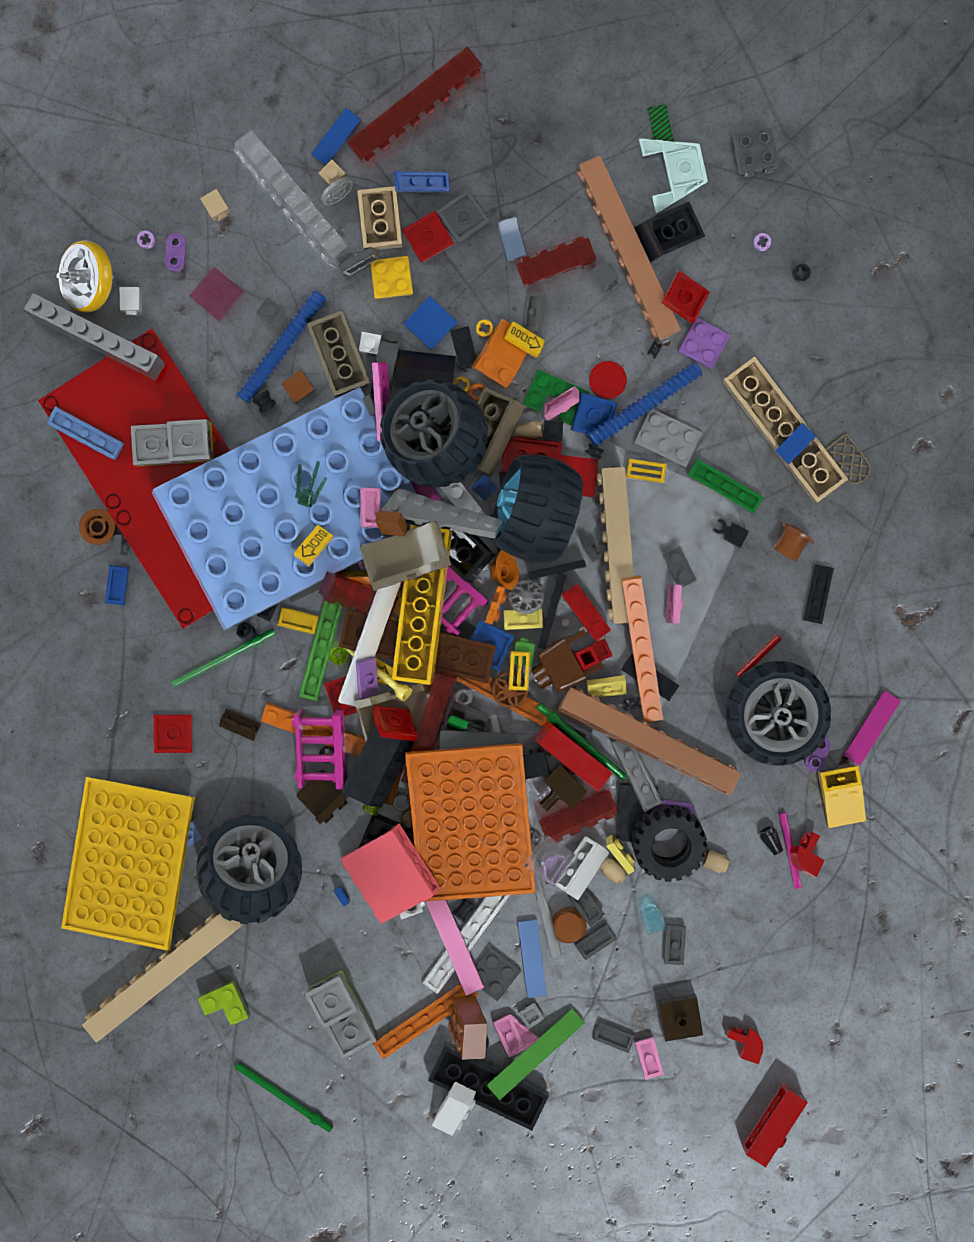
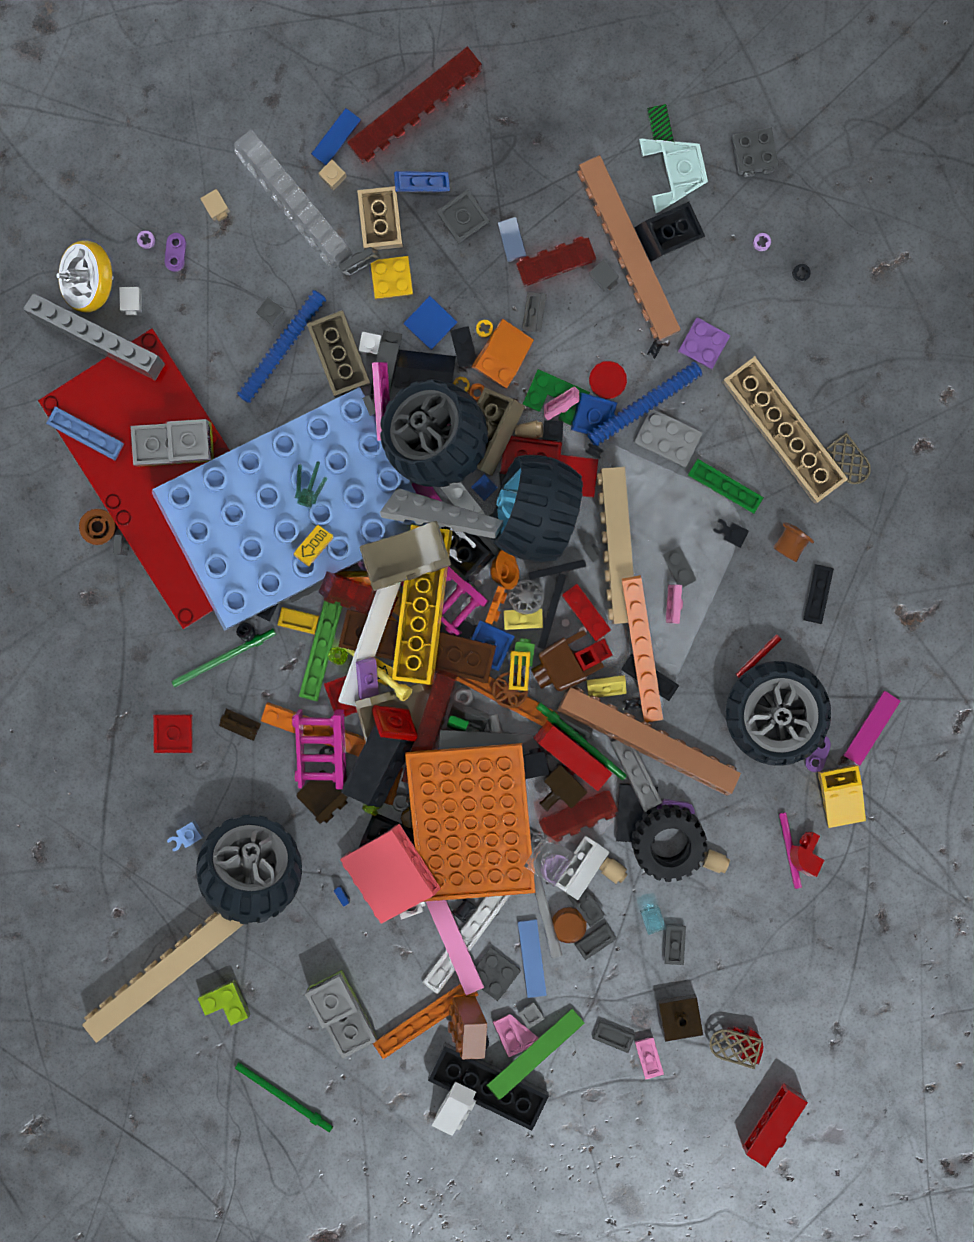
yellow plate [61,777,195,950] -> none
blue tile [105,565,130,606] -> none
clear pink plate [189,267,244,321] -> none
black wheel [252,390,276,413] -> none
dark orange piece [281,370,315,404] -> none
light grey wheel [321,177,353,205] -> none
bright pink plate [360,488,381,528] -> none
dark orange piece [375,511,408,536] -> none
red tile [402,210,454,264] -> none
yellow tile [504,321,545,358] -> none
light yellow plate [606,834,636,874] -> none
yellow tile [626,459,667,483] -> none
red tile [661,271,710,324] -> none
black cone [759,825,783,855] -> none
blue tile [775,423,816,464] -> none
none -> dark tan window [710,1029,763,1069]

